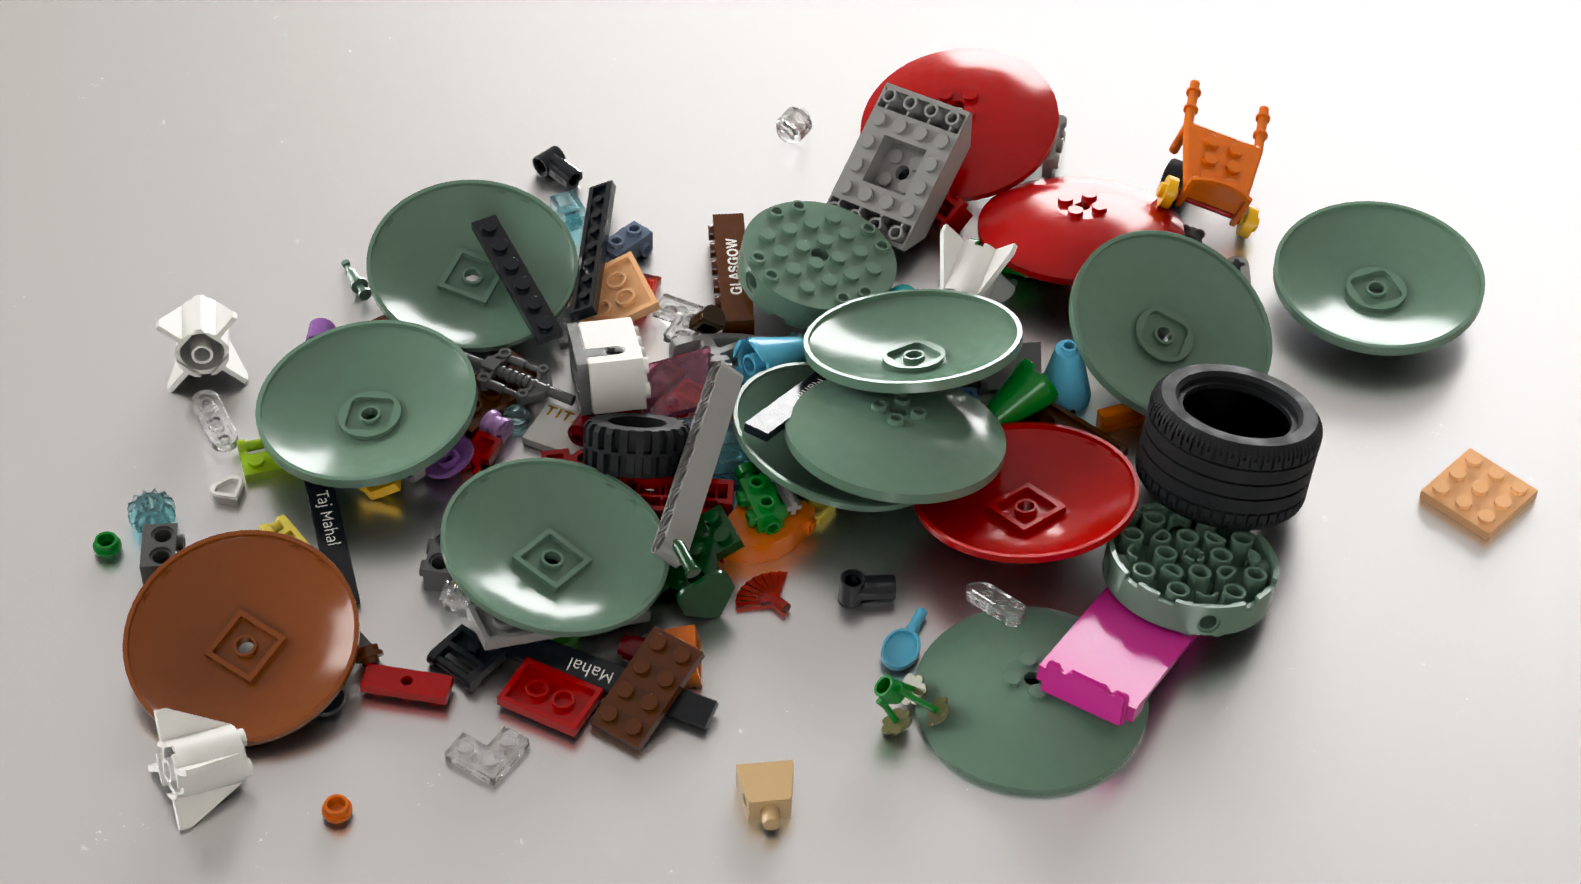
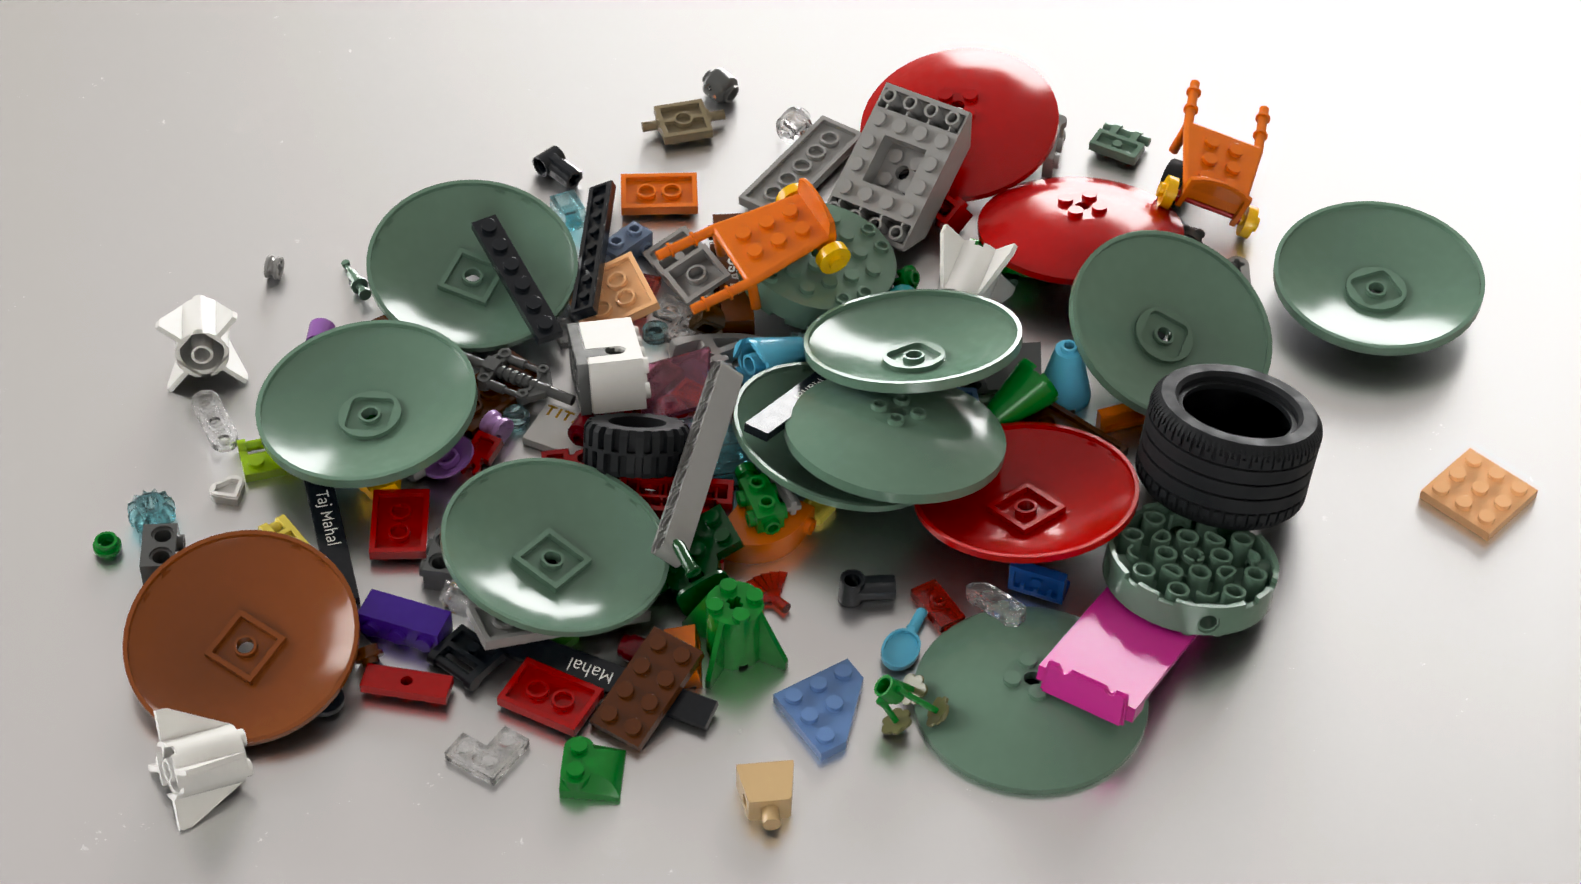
orange plate [322,794,353,824] -> none
none -> light grey bush [264,255,284,280]
none -> dark purple brick [358,589,453,652]
none -> red plate [369,489,430,560]
none -> green slope [559,736,626,802]
none -> orange plate [621,172,698,216]
none -> dark tan plate [641,99,726,145]
none -> light grey slope [642,225,732,306]
none -> clear light blue tile [642,320,669,345]
none -> orange piece [655,177,851,315]
none -> green brick [682,577,788,689]
none -> dark grey head [702,67,739,104]
none -> light grey plate [739,115,861,210]
none -> medium blue plate [773,658,864,761]
none -> green plate [893,265,920,289]
none -> clear red plate [910,579,966,633]
none -> blue bracket [1008,563,1070,605]
none -> sand green plate [1088,122,1151,166]

